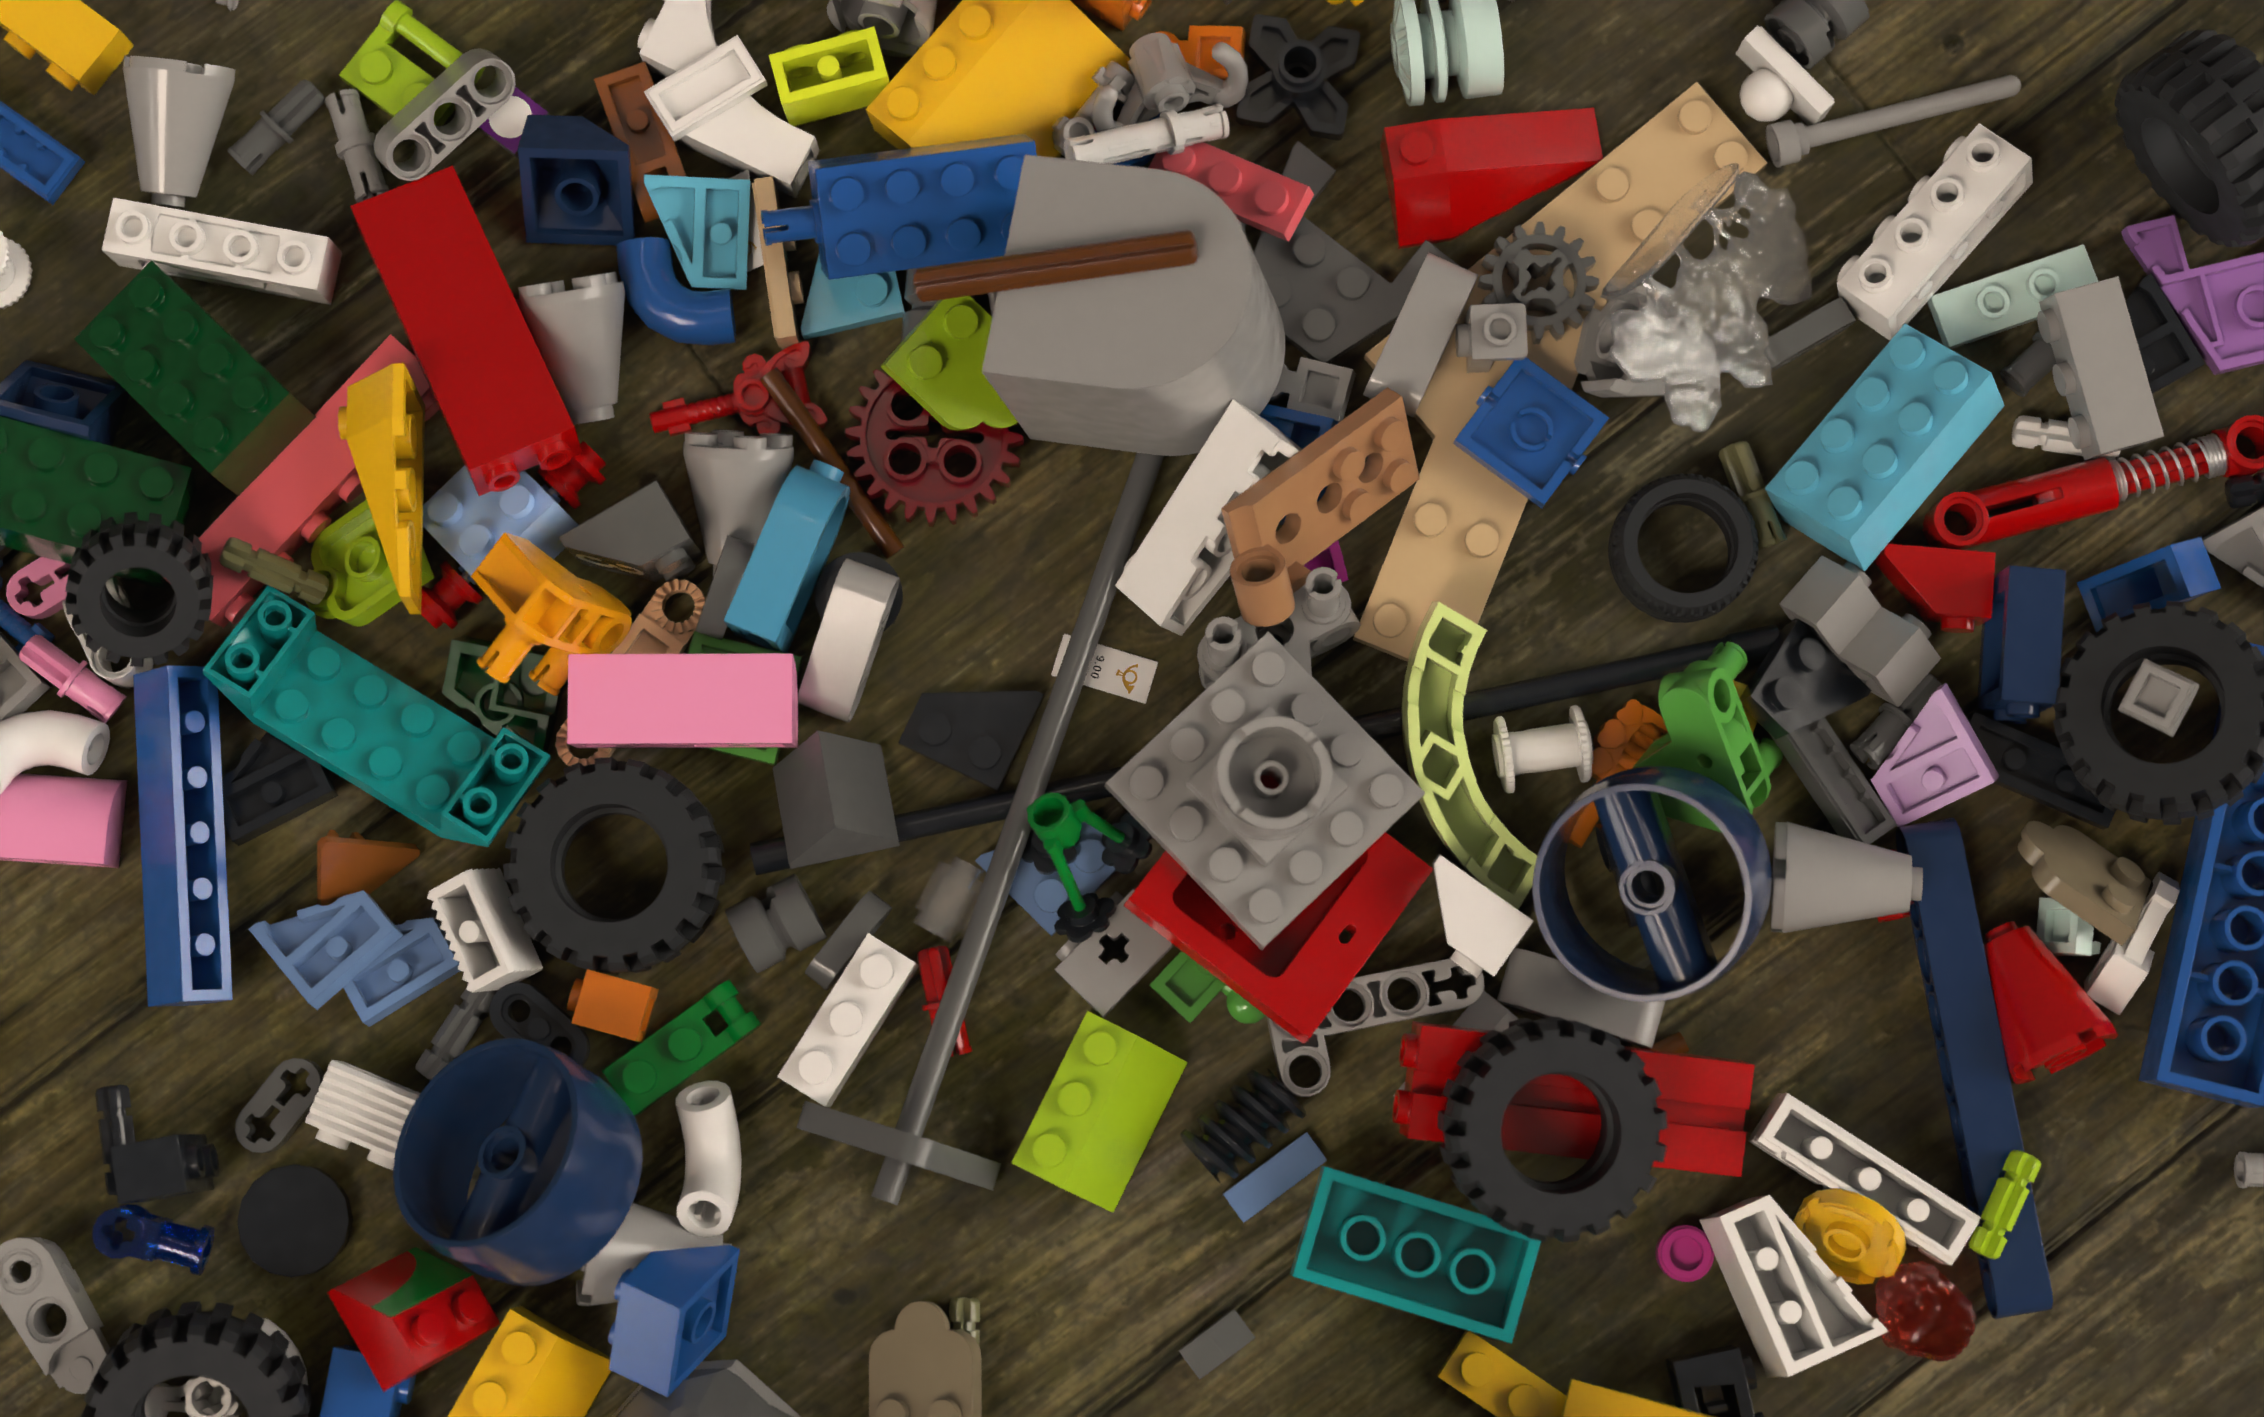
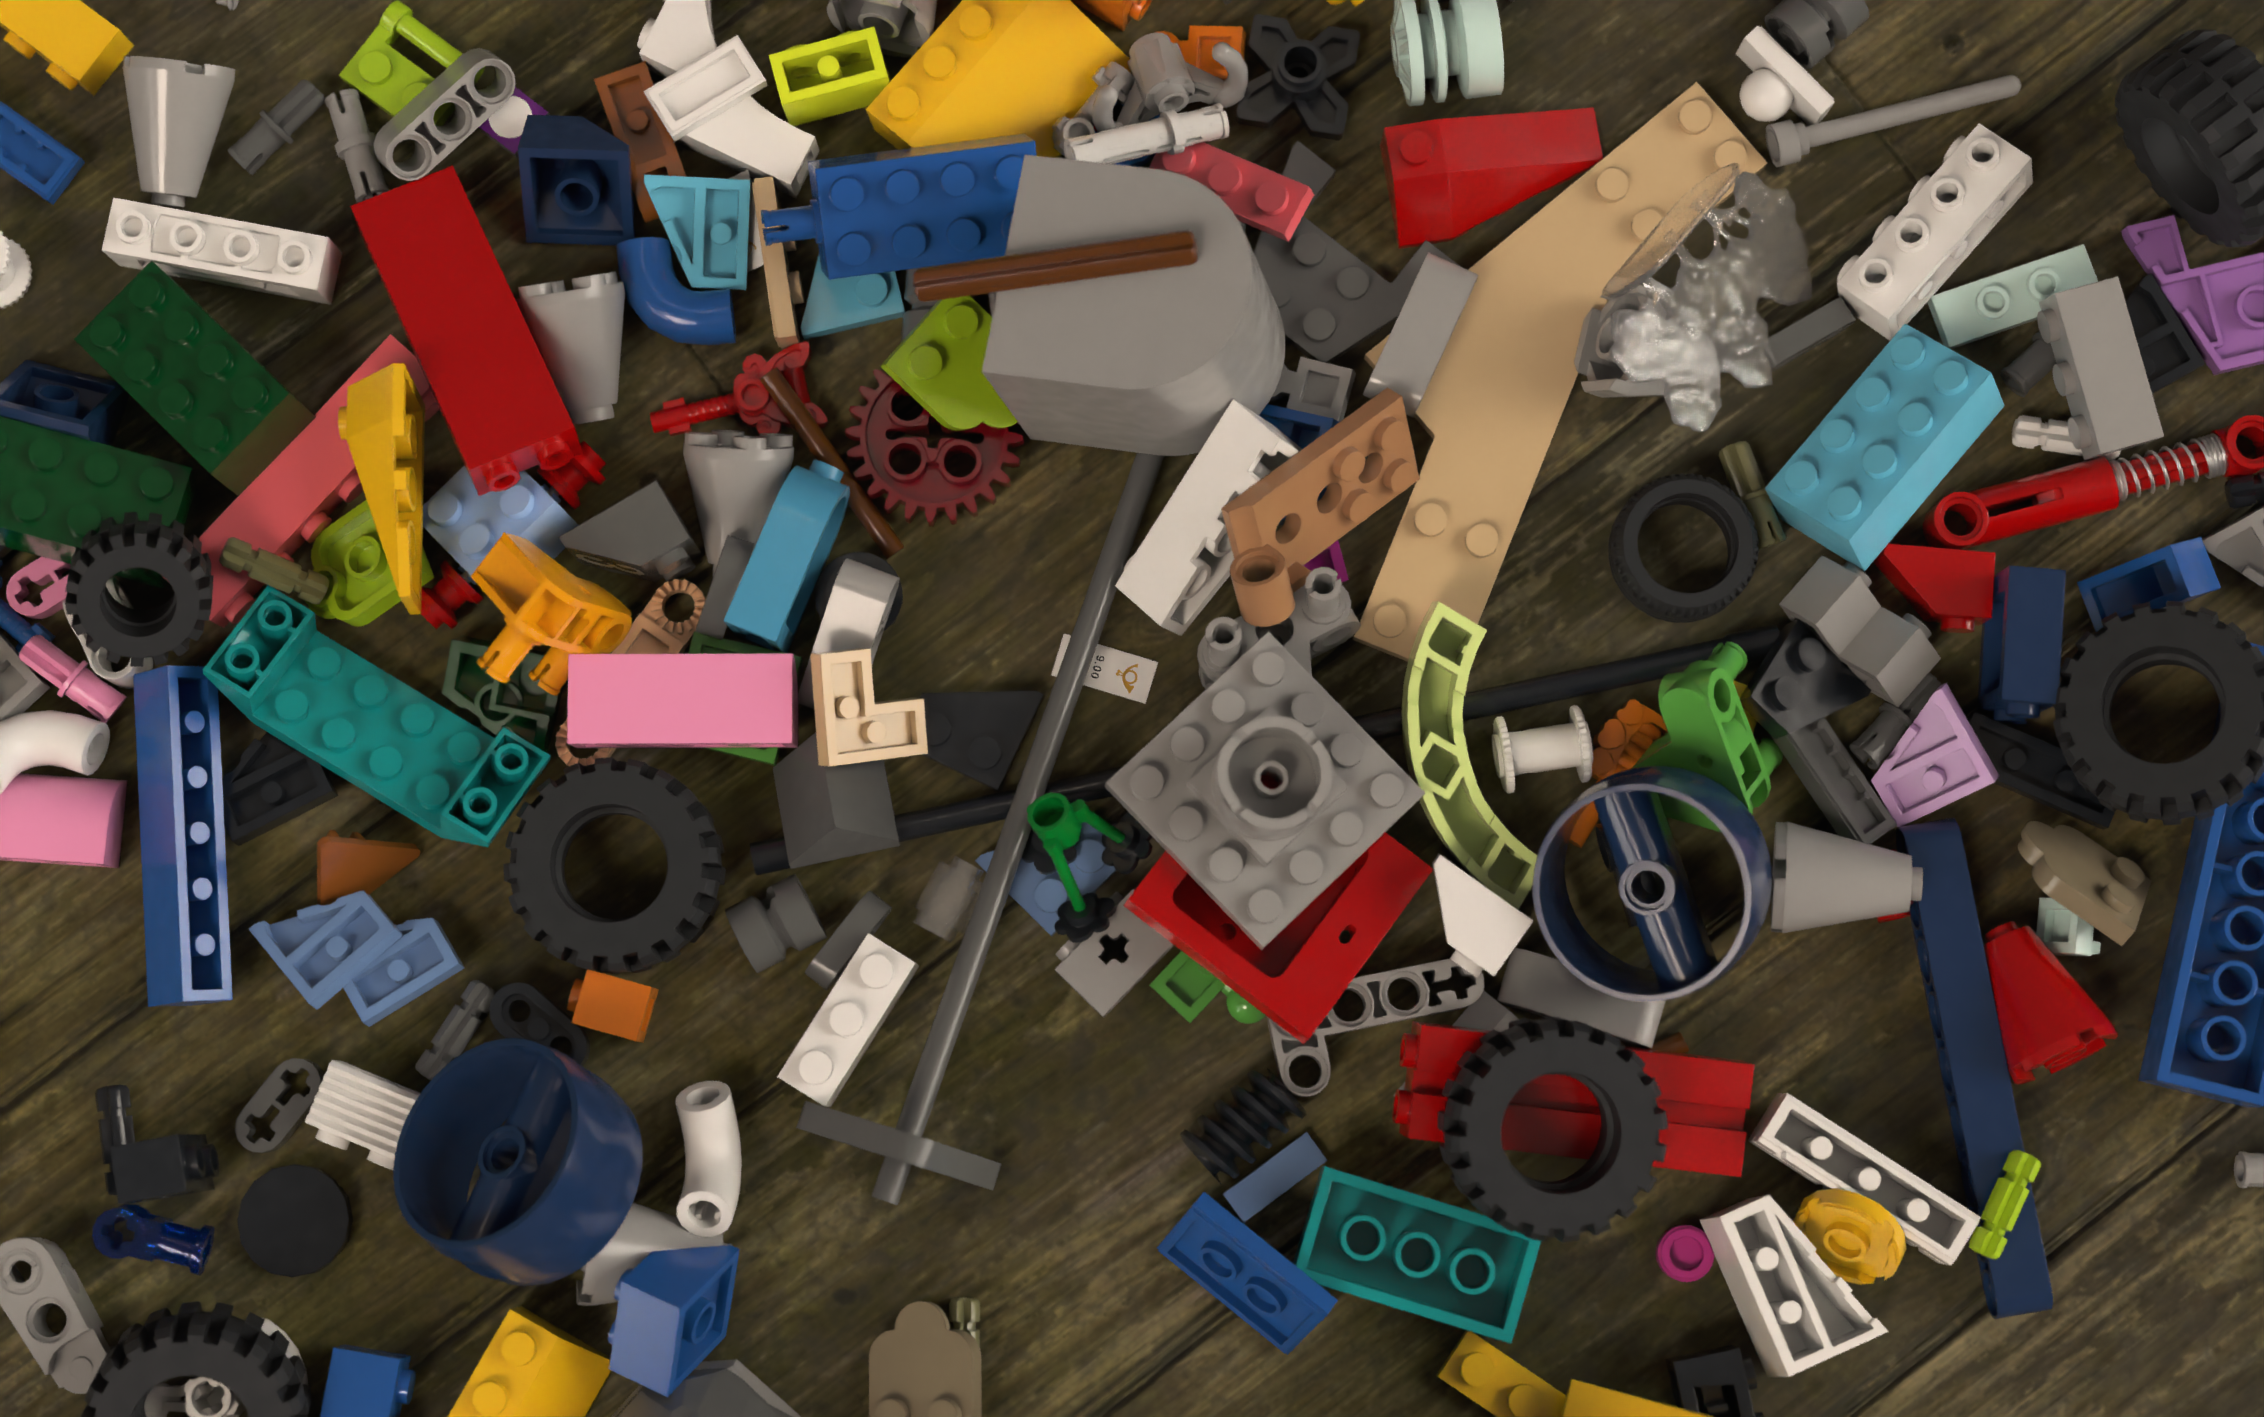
red slope [327,1247,501,1392] -> none
white brick [427,868,543,992] -> none
green plate [602,979,762,1117] -> none
red axle [917,945,973,1057] -> none
lime slope [1012,1011,1188,1213] -> none
dark grey piece [1179,1309,1255,1380] -> none
blue plate [1453,357,1609,509] -> none
light grey bracket [1455,303,1528,373] -> none
dark grey gear [1478,222,1599,344] -> none
clear red hair [1875,1261,1976,1362] -> none
white piece [2084,872,2180,1015] -> none
light grey tile [2118,659,2200,737] -> none
none -> tan plate [810,648,928,767]
none -> blue tile [1157,1192,1338,1355]

